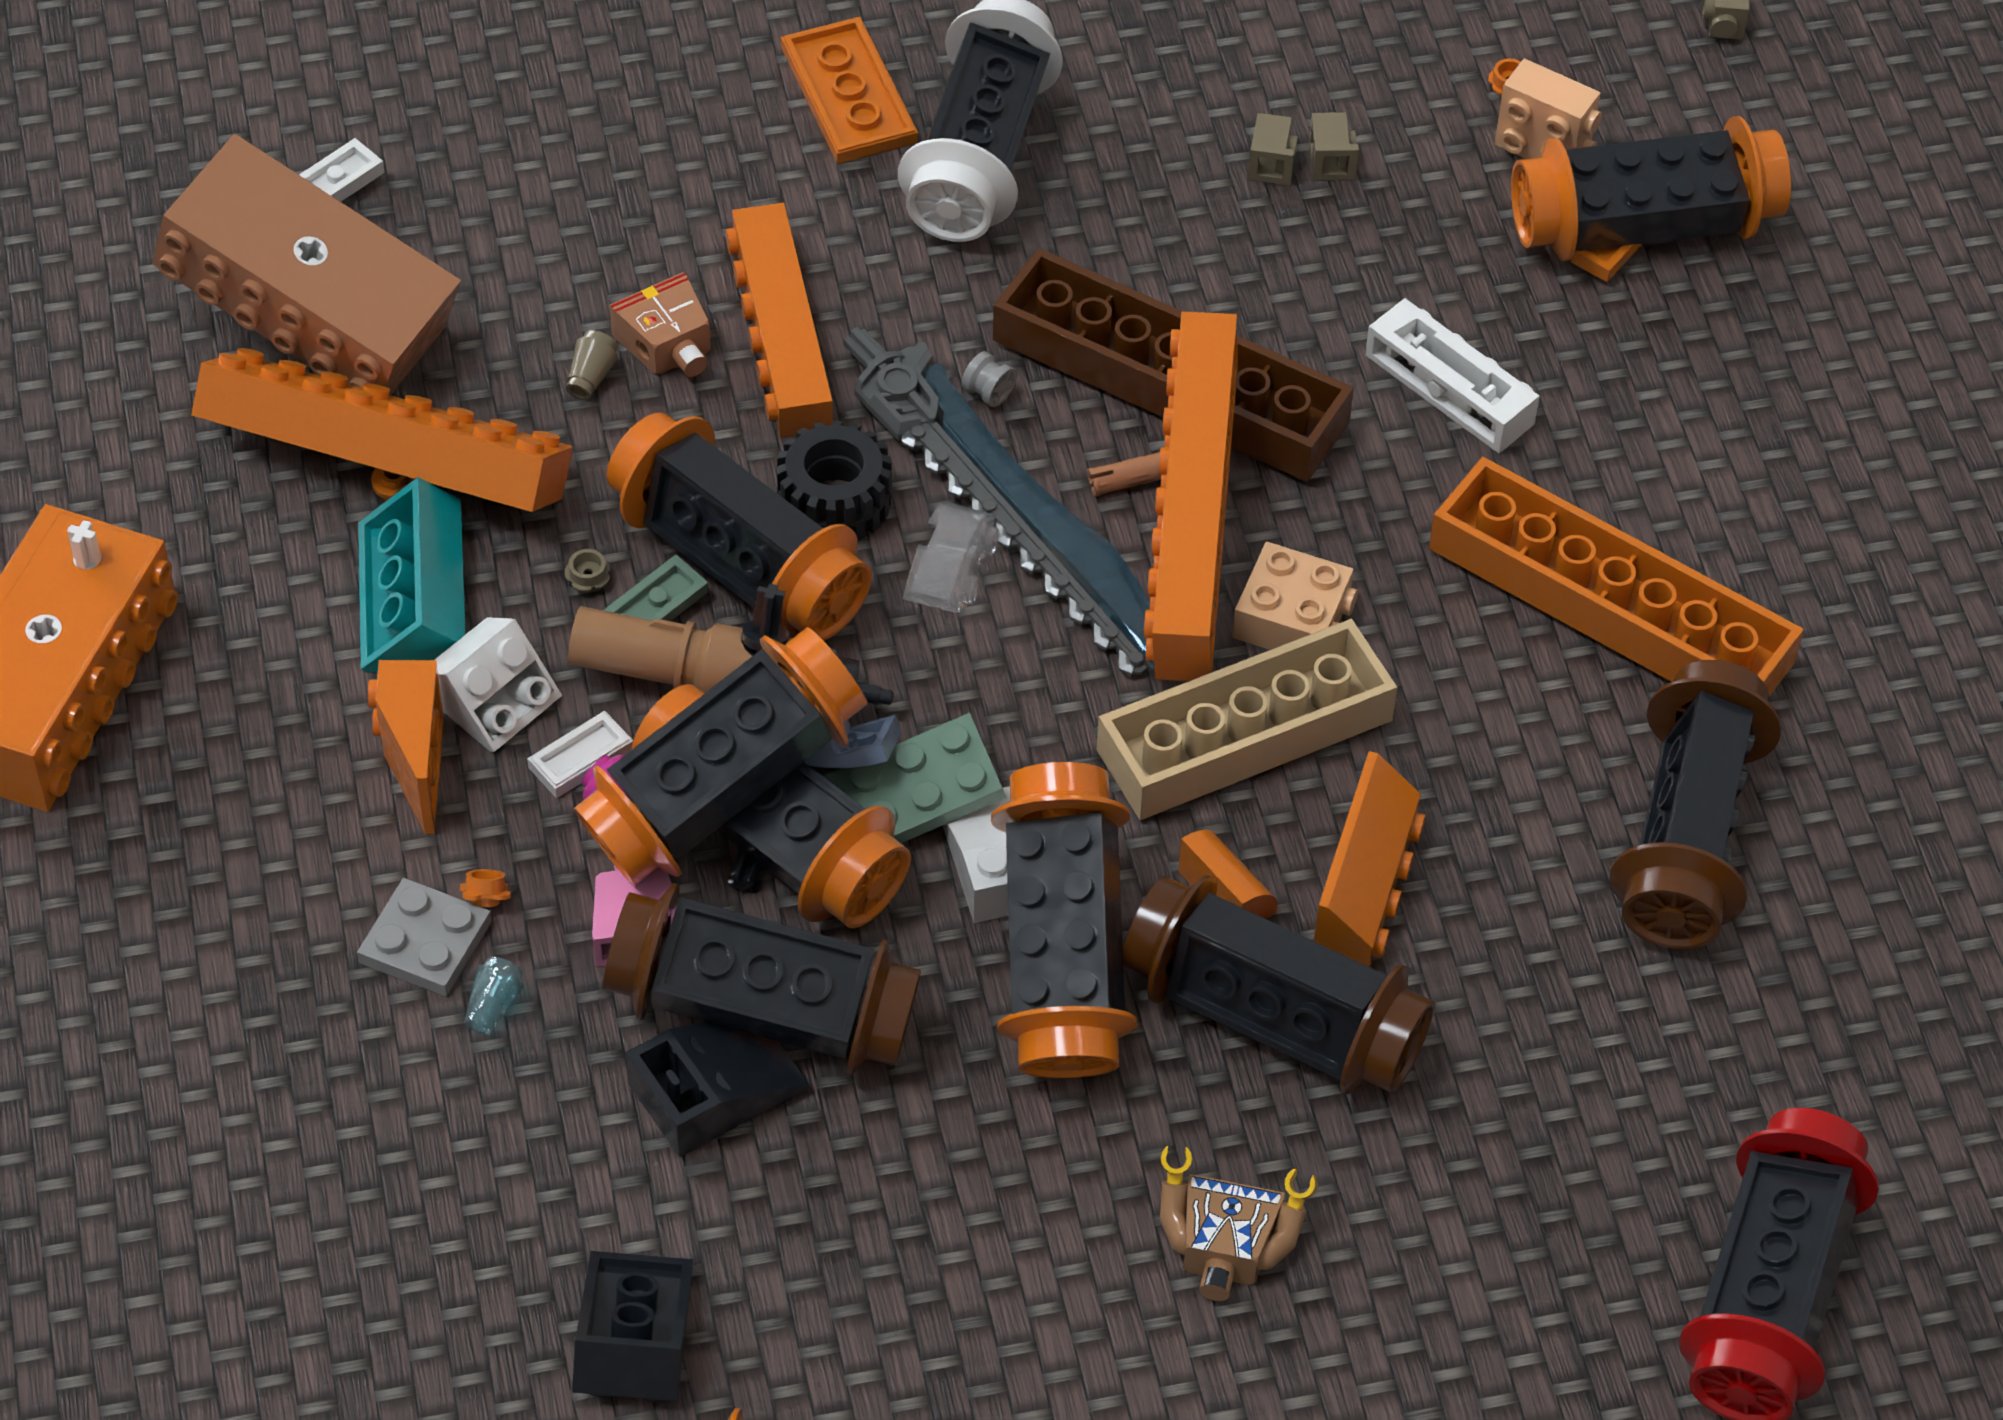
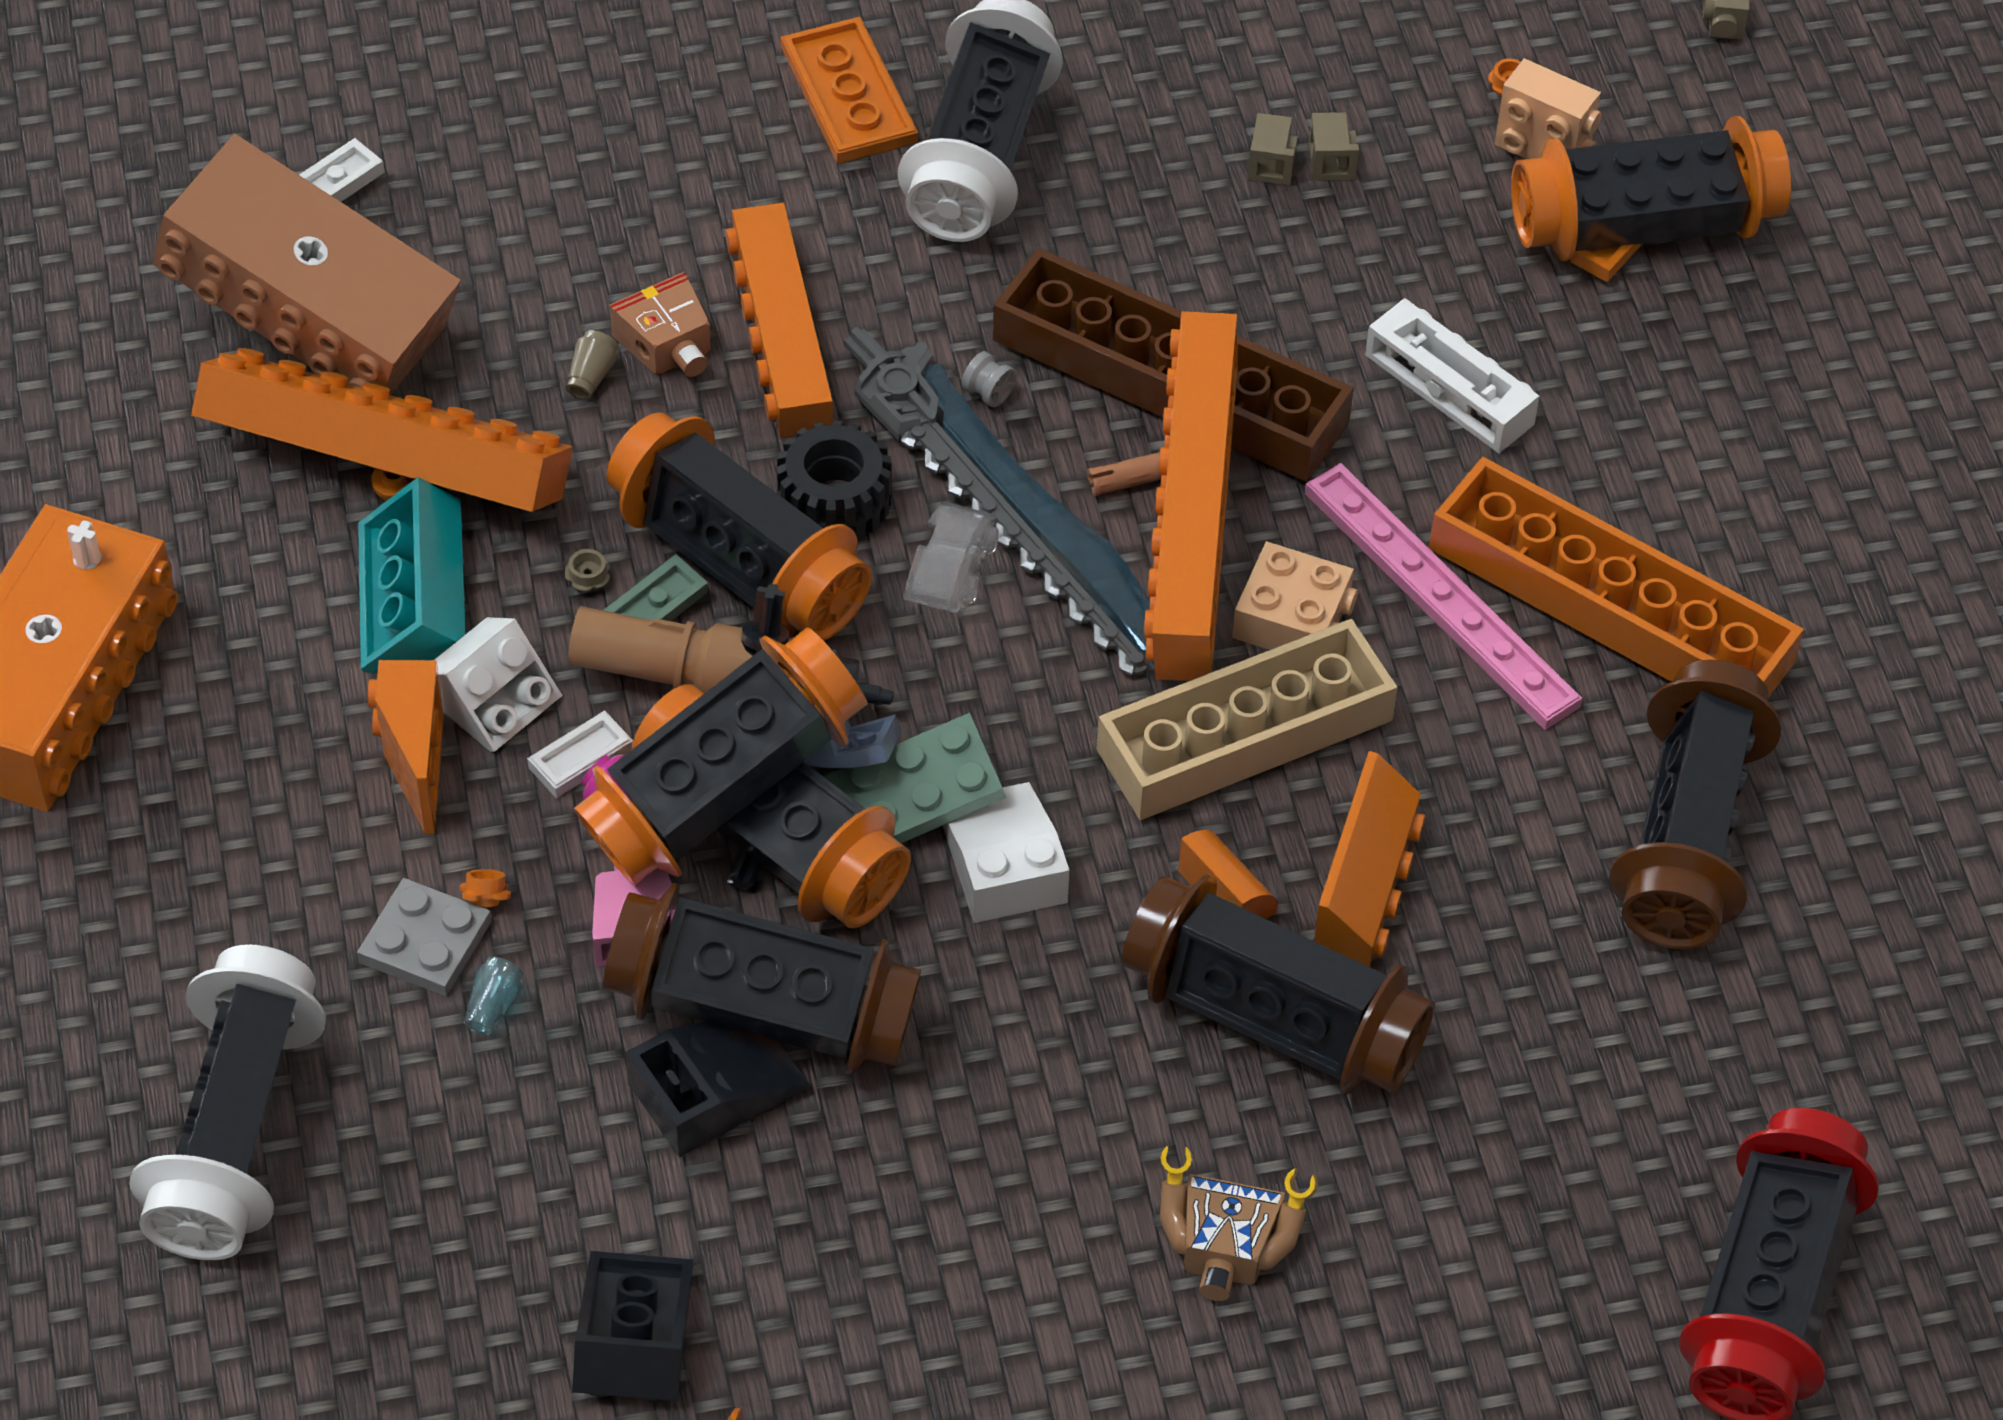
black brick [991,762,1138,1078] -> none
none -> brick [129,945,326,1260]
none -> bright pink tile [1305,463,1582,730]

